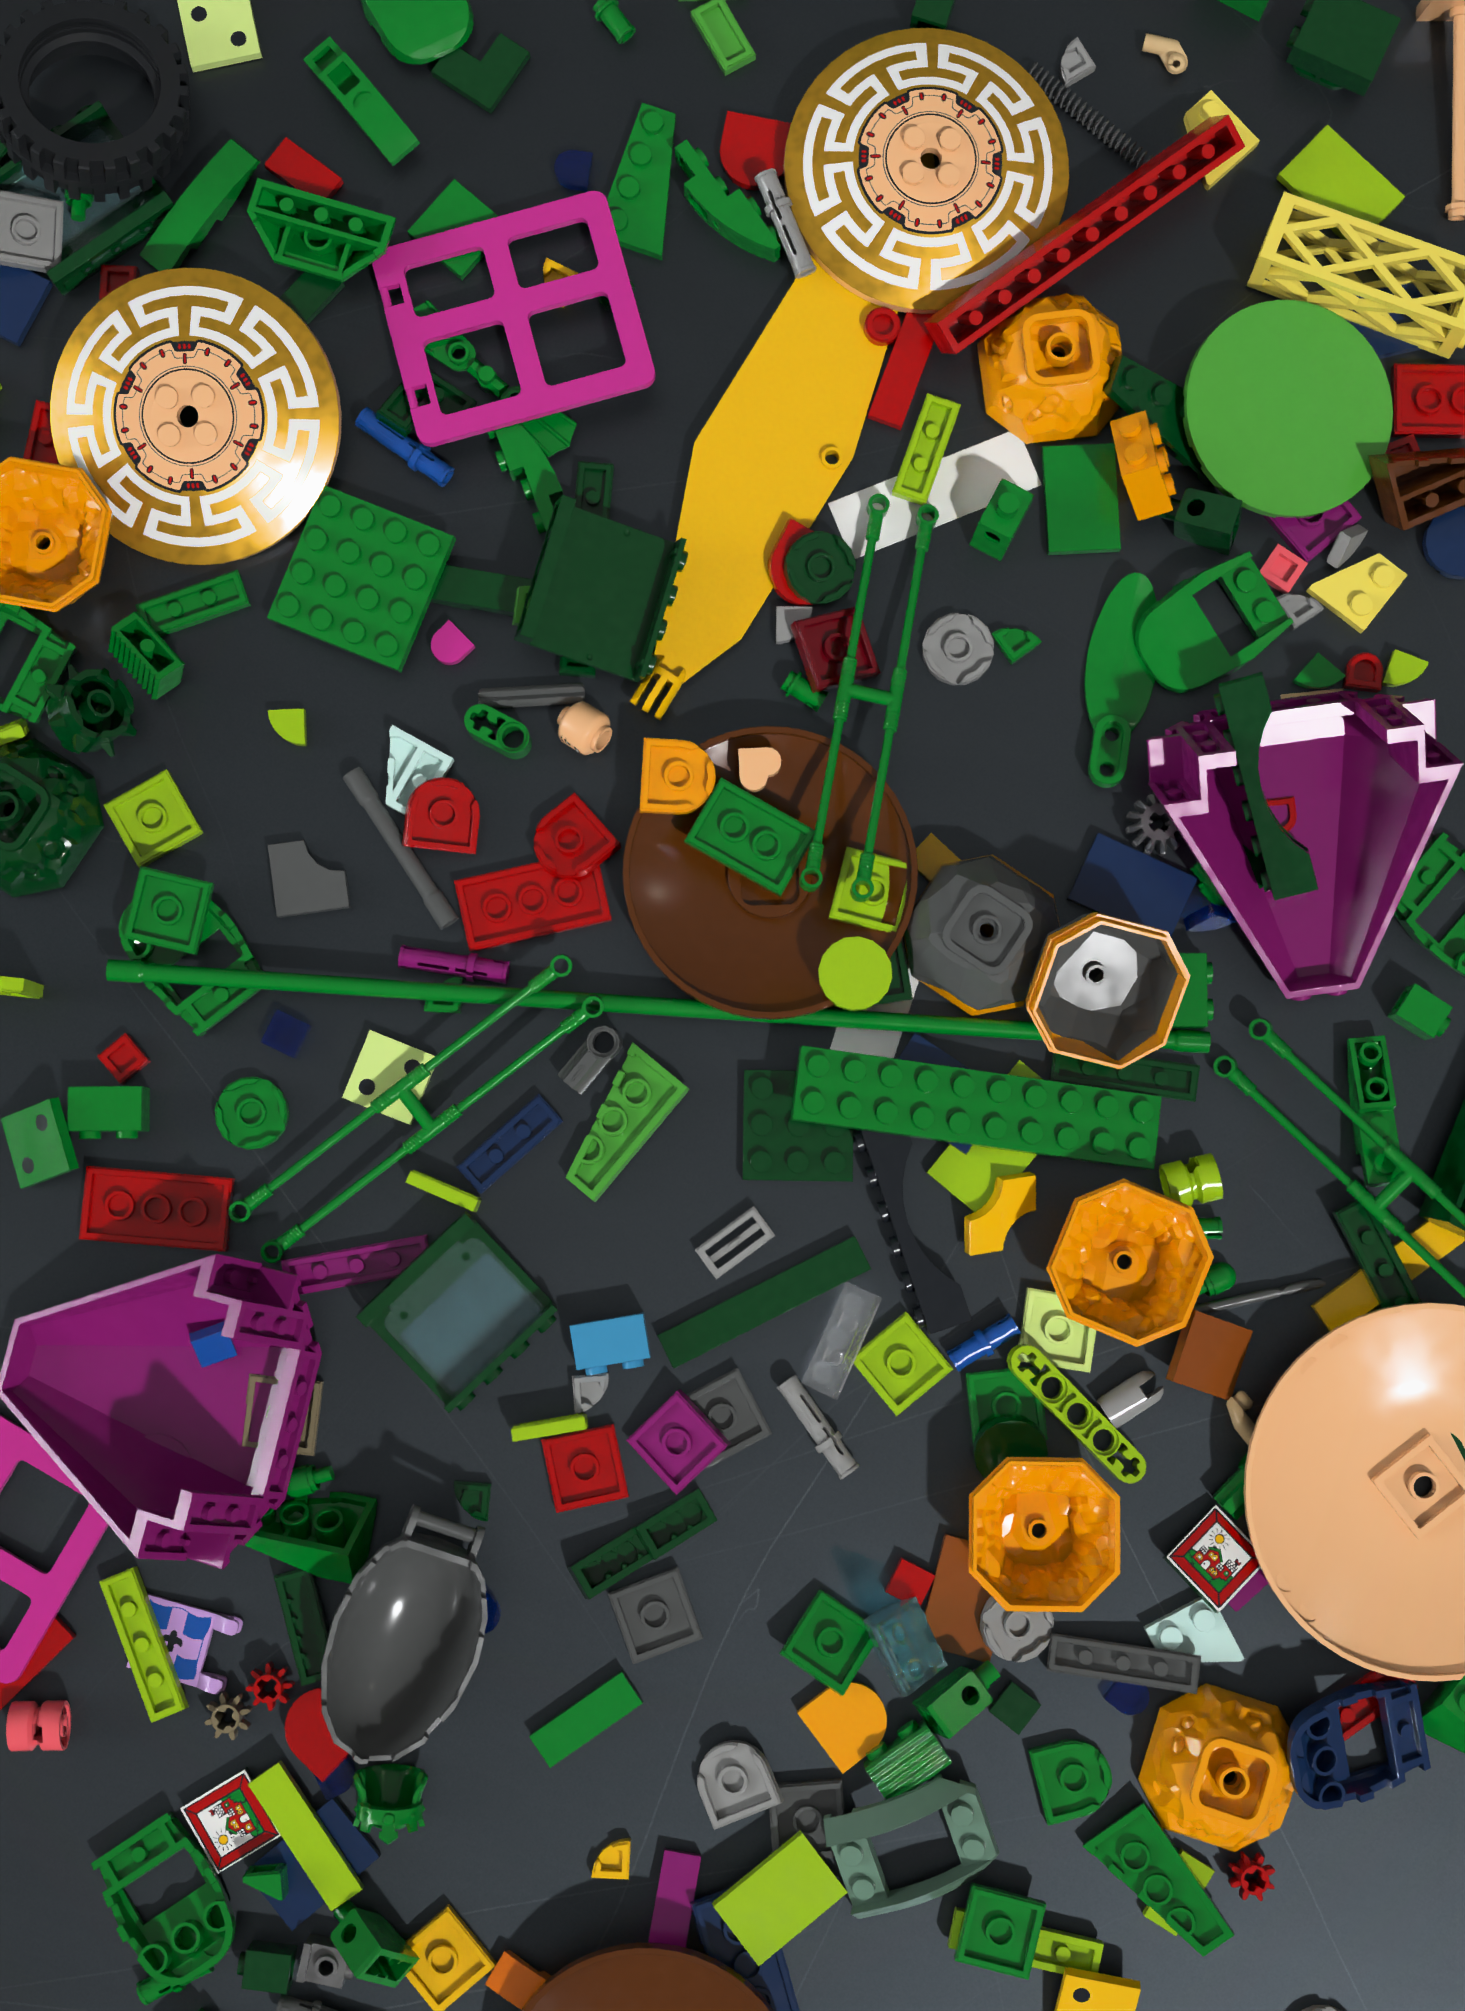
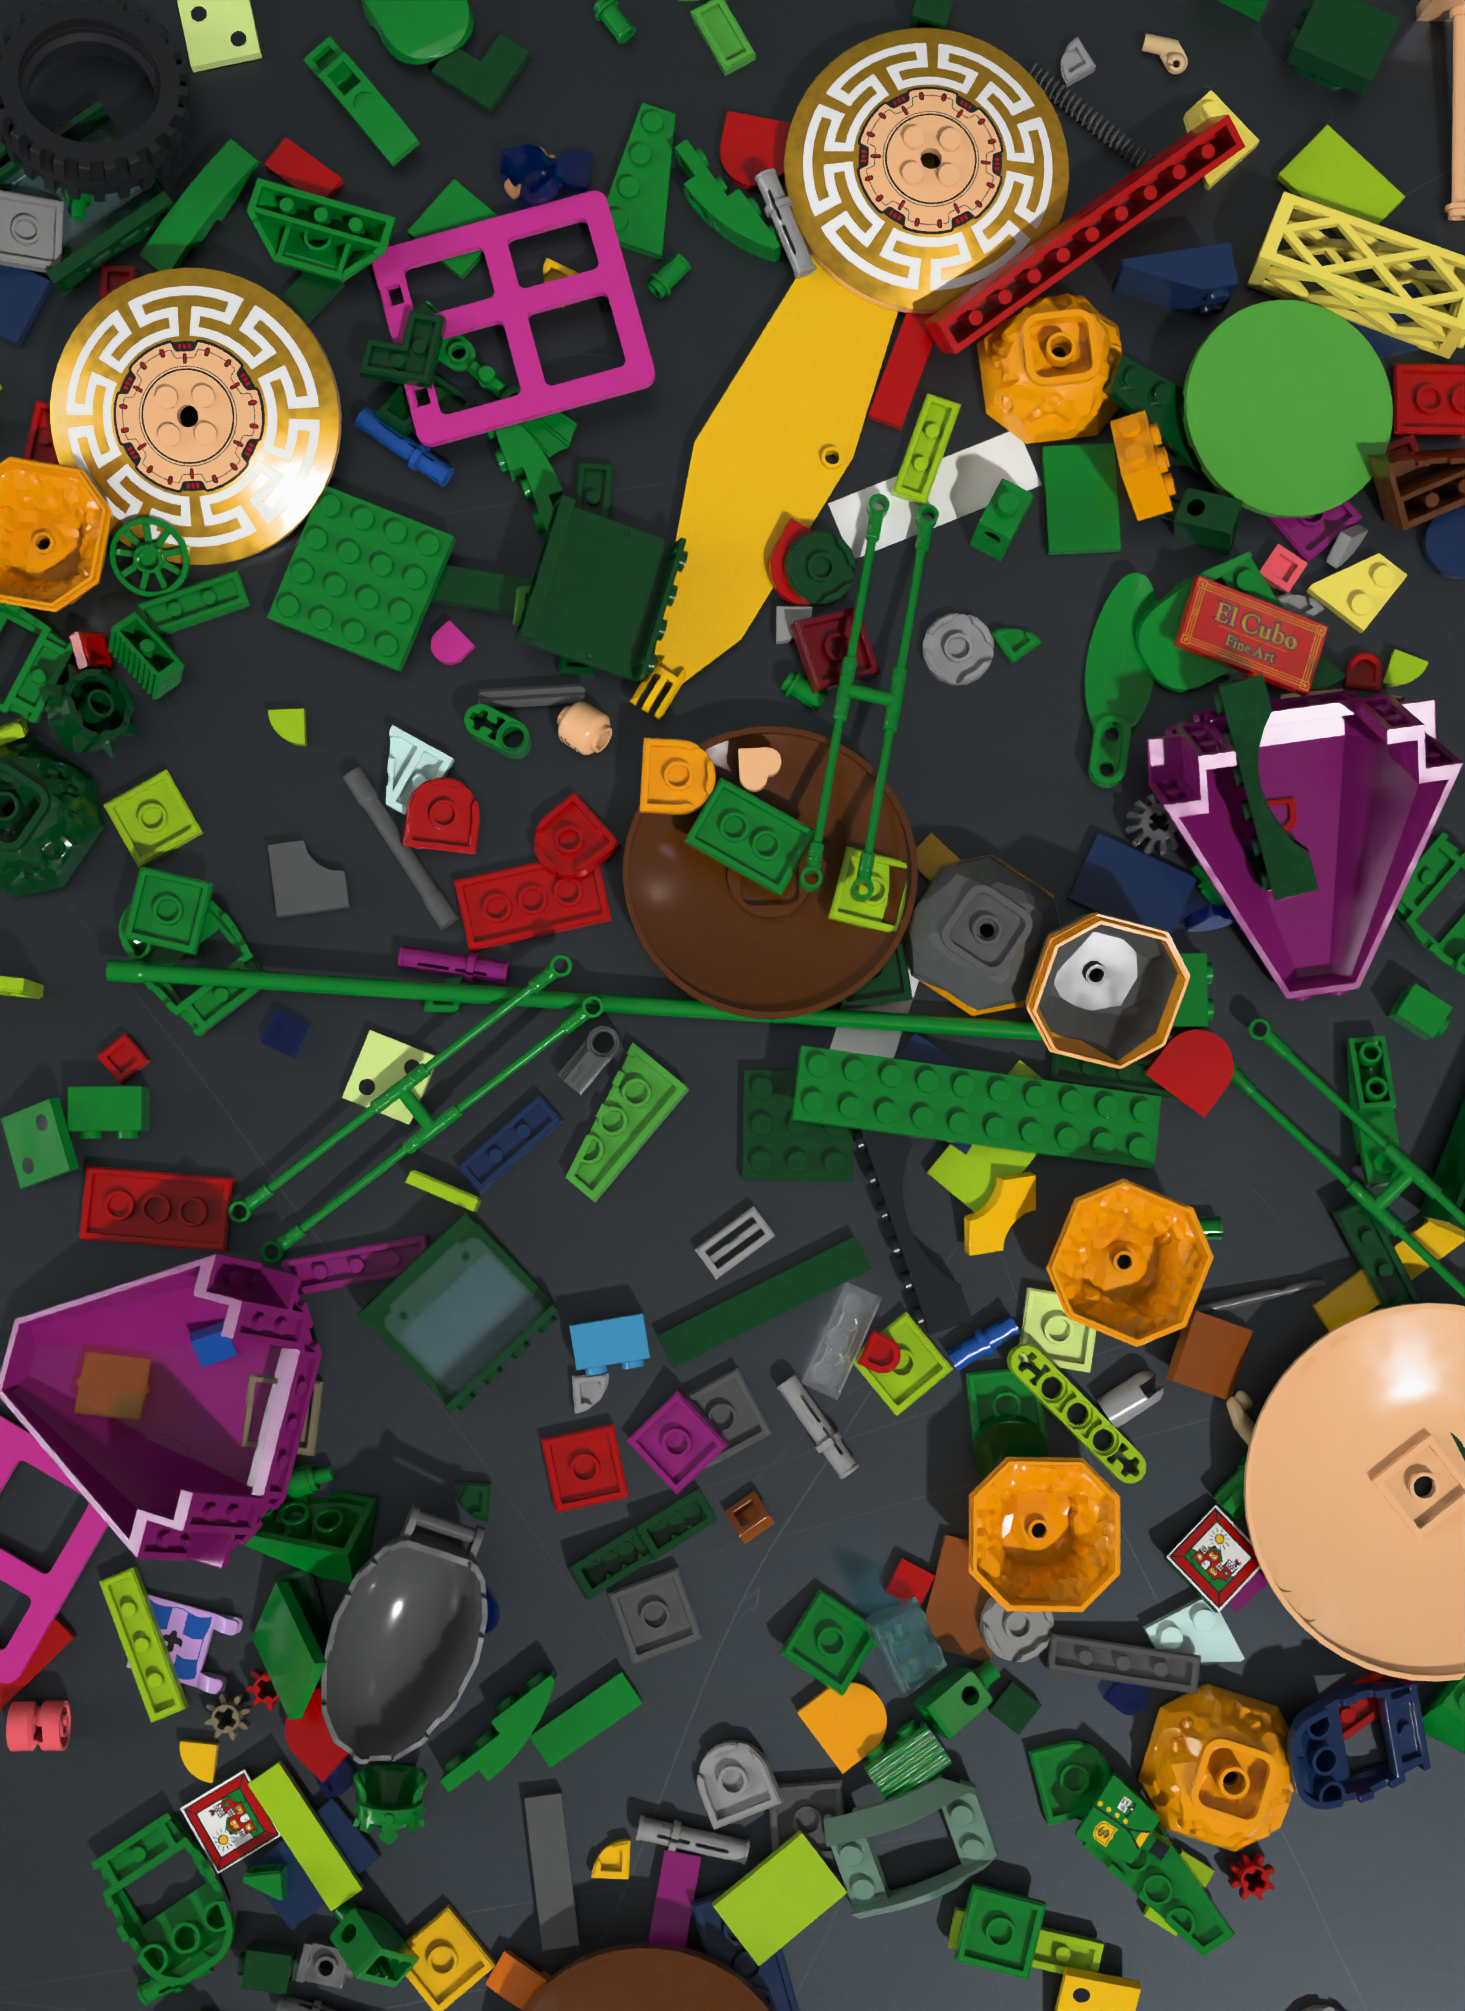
green tile [215,1076,290,1150] -> none
lime tile [511,1412,588,1442] -> none
lime tile [818,936,892,1011] -> none
red tile [864,307,901,346] -> none
lime wheel [1159,1153,1223,1206] -> none
green cylinder [1199,1262,1236,1297] -> none
none -> red tile [69,631,113,670]
none -> clear yellow piece [74,1352,151,1421]
none -> green wheel [109,516,190,598]
none -> yellow tile [179,1739,219,1783]
none -> green tile [252,1581,327,1720]
none -> dark green tile [359,311,447,389]
none -> green slope [440,1669,558,1793]
none -> clear blue hair [500,144,562,206]
none -> dark grey tile [524,1790,580,1951]
none -> light grey pin [635,1815,750,1865]
none -> green pin [646,252,691,299]
none -> dark orange plate [724,1490,775,1544]
none -> red tile [857,1329,901,1373]
none -> green torso [1075,1770,1172,1864]
none -> dark blue slope [1112,242,1238,317]
none -> red tile [1144,1029,1234,1117]
none -> red tile [1173,575,1329,696]

